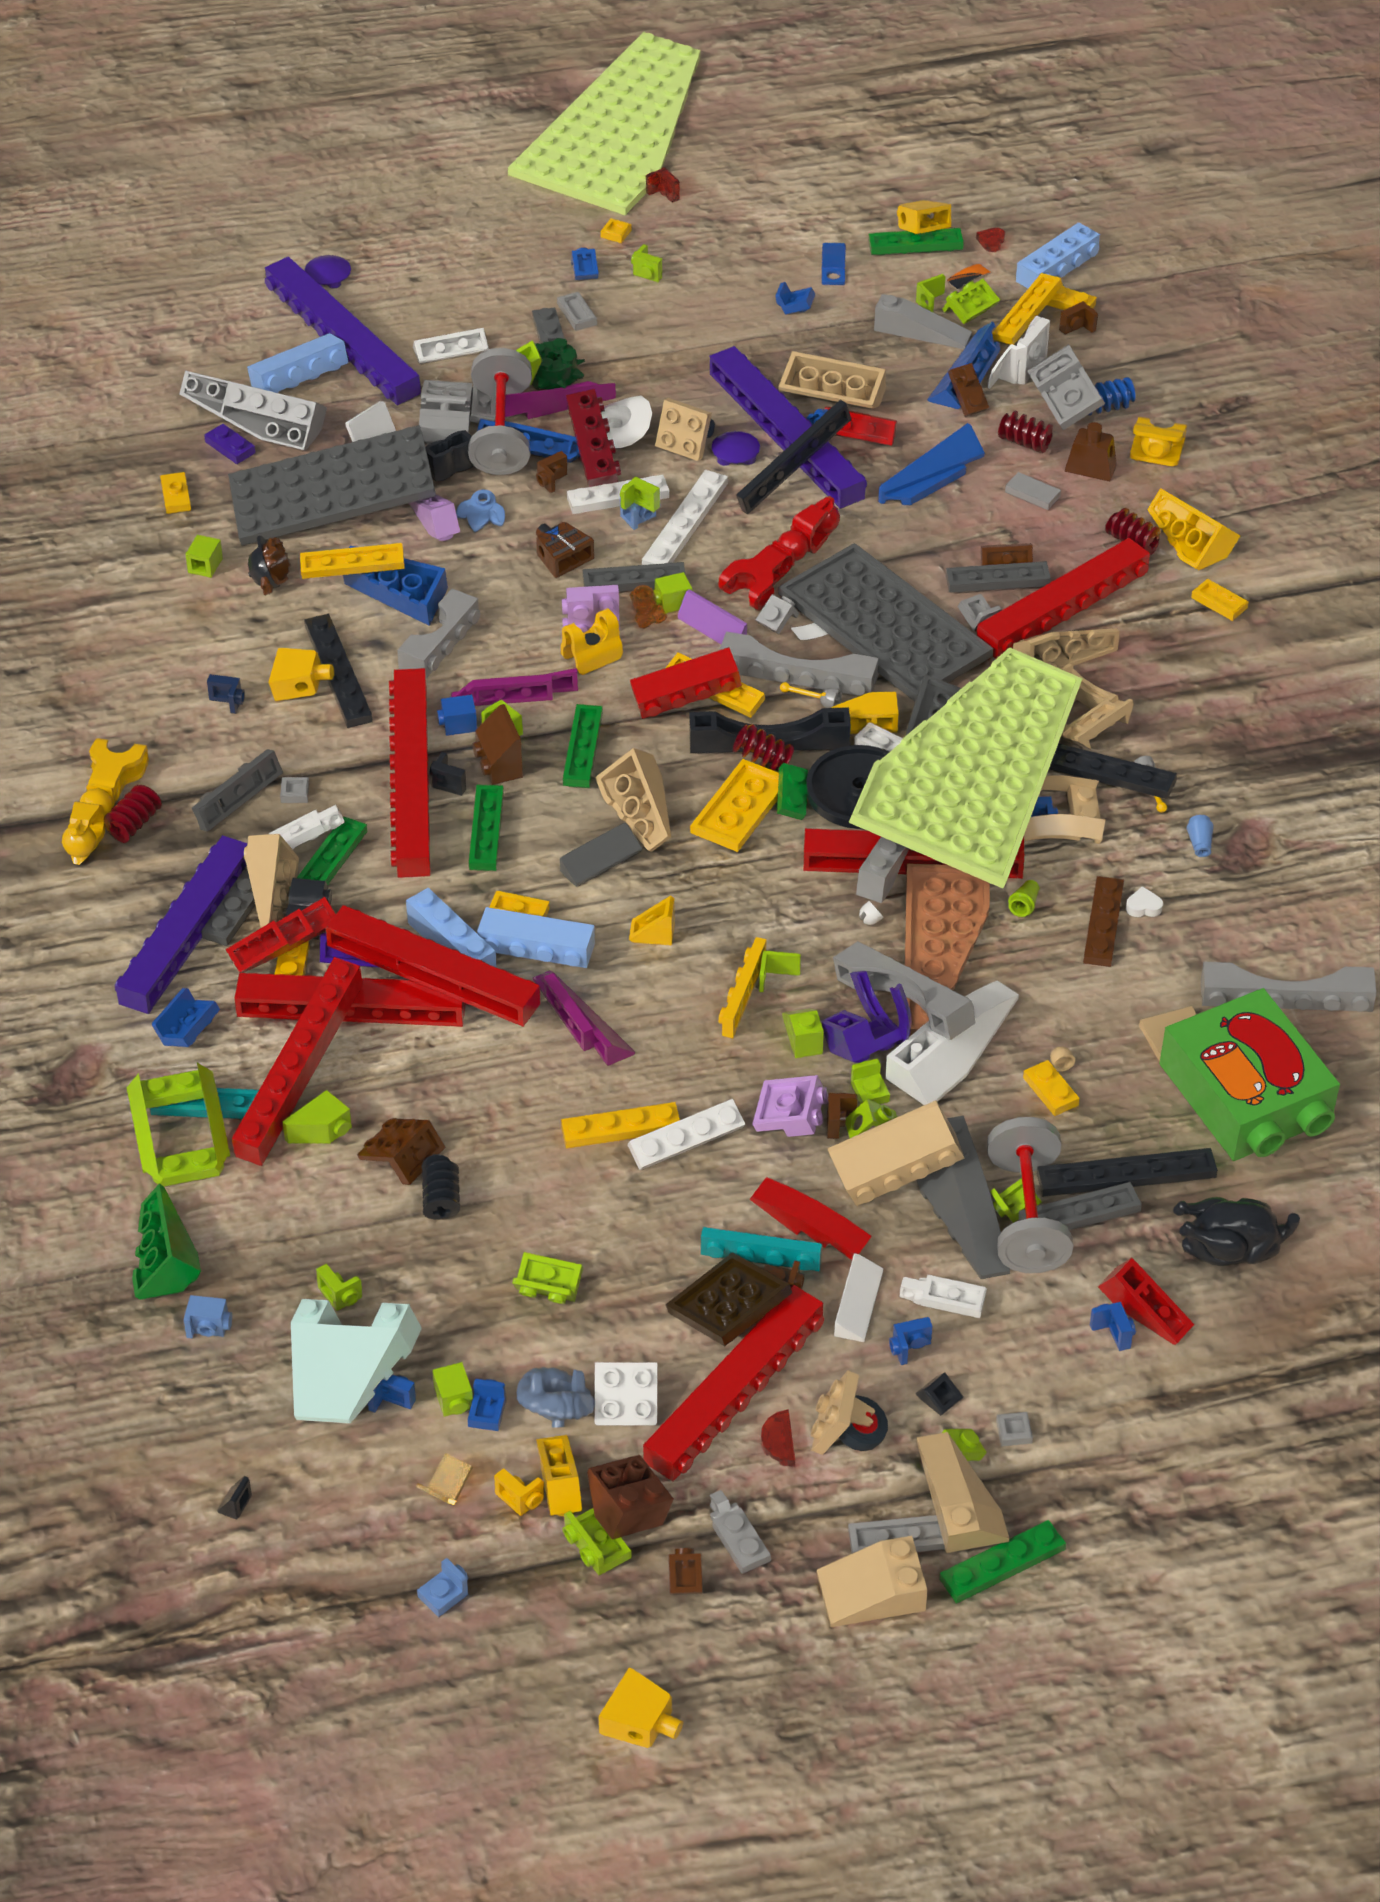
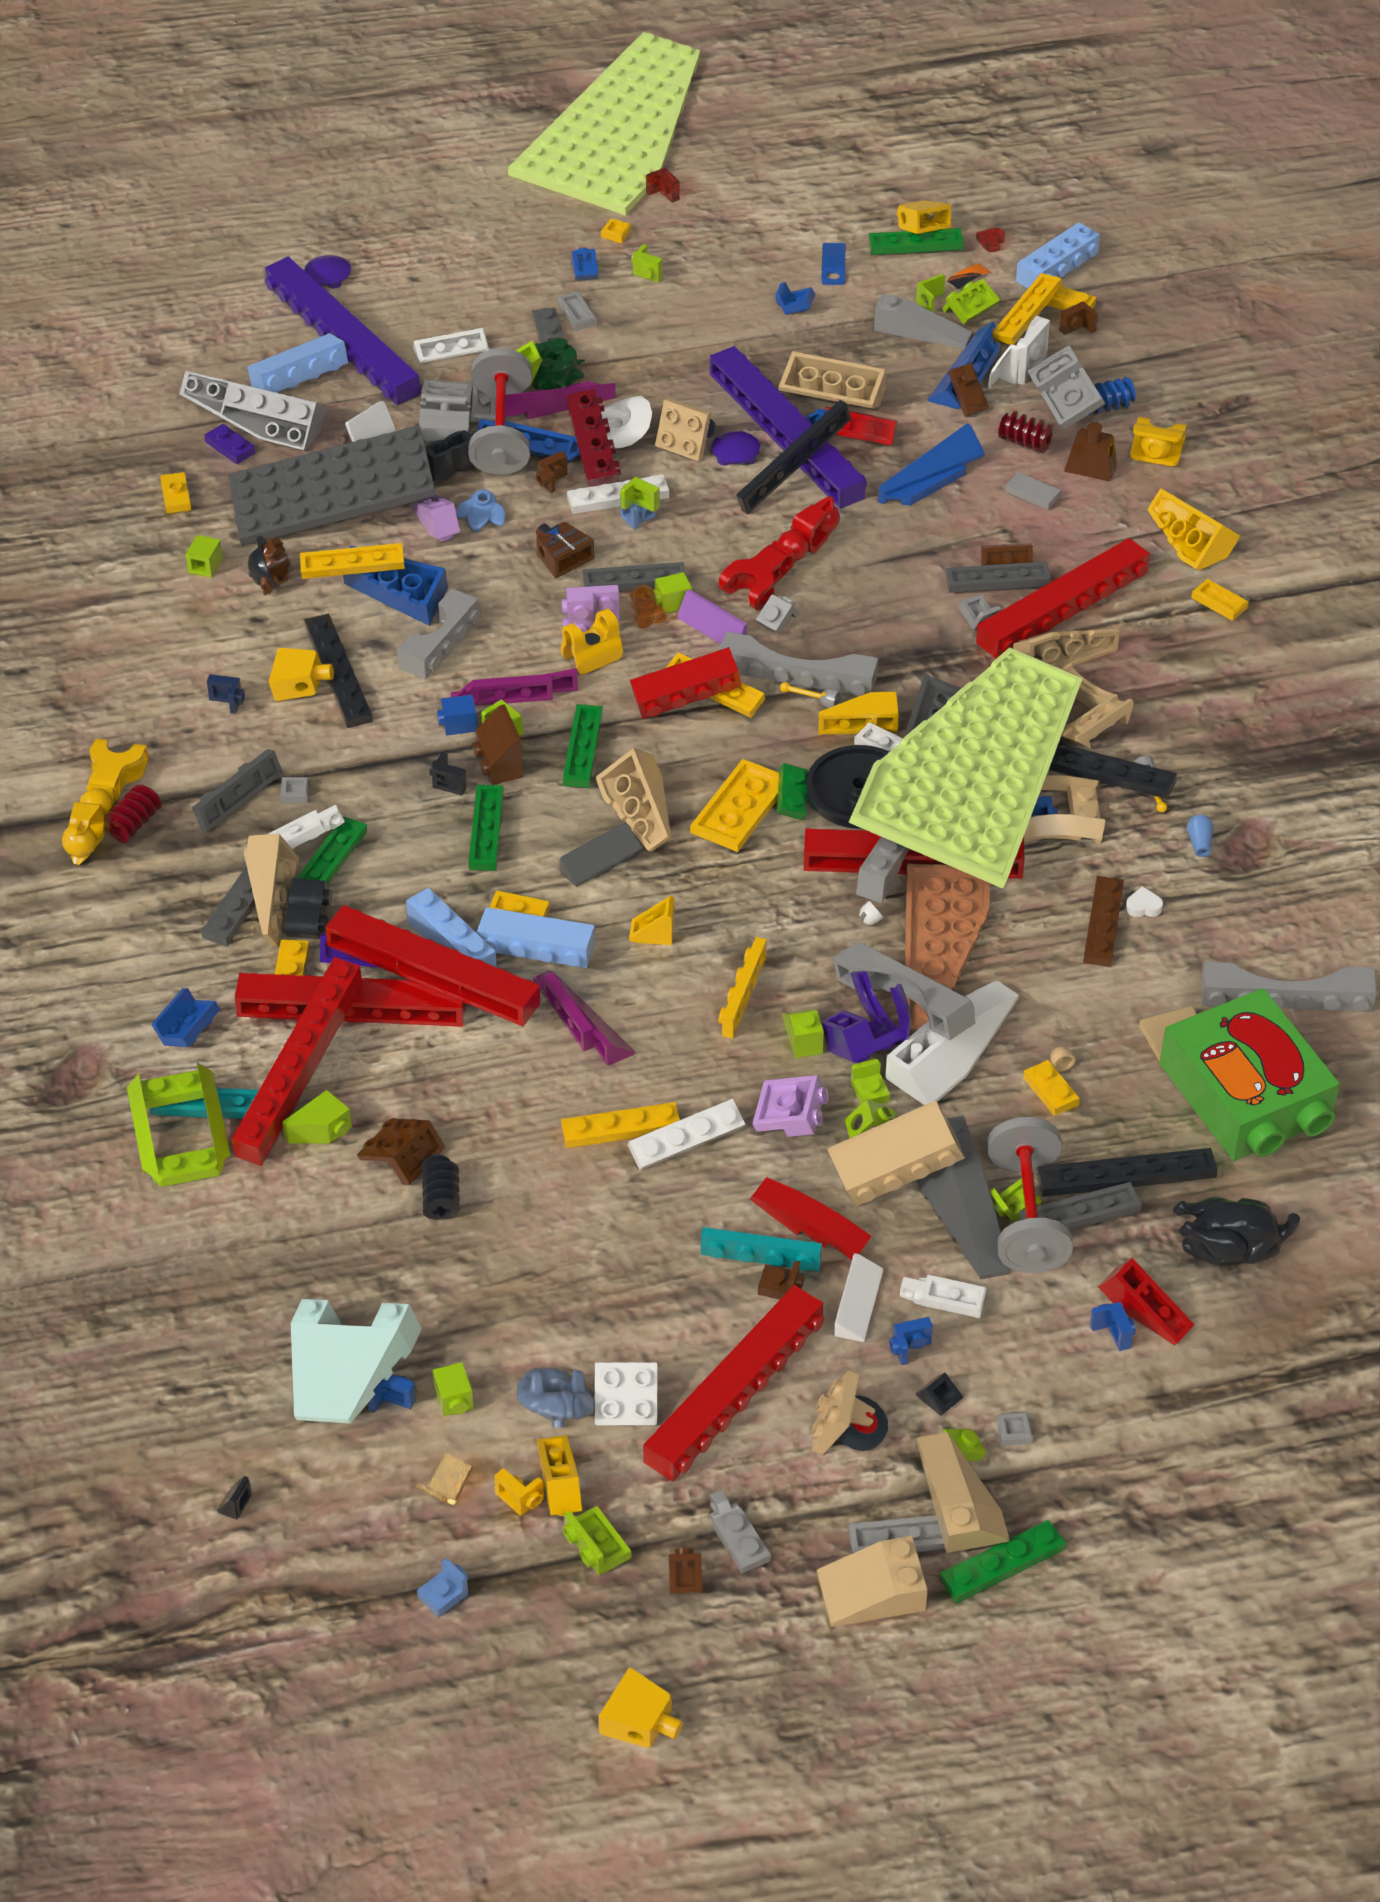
dark purple brick [115,835,248,1014] -> none
green wedge [132,1183,201,1300] -> none
medium blue brick [183,1295,232,1339] -> none
red slope [225,897,336,973] -> none
lime bracket [316,1263,363,1311] -> none
red brick [389,668,431,878] -> none
blue bracket [467,1379,506,1431] -> none
lime bracket [512,1252,583,1304] -> none
copper slope [587,1454,674,1539] -> none
white plate [642,470,728,565] -> none
dark brown plate [665,1252,793,1346] -> none
black arch [689,707,851,754] -> none
dark red piece [733,724,794,771] -> none
lime bracket [759,951,801,993] -> none
clear red tile [761,1409,795,1467] -> none
dark grey plate [778,543,993,701] -> none
white sticker [791,623,828,640] -> none
reddish brown bracket [827,1093,858,1139] -> none
lime cone [1008,880,1040,917] -> none
dark red piece [1105,507,1161,556] -> none

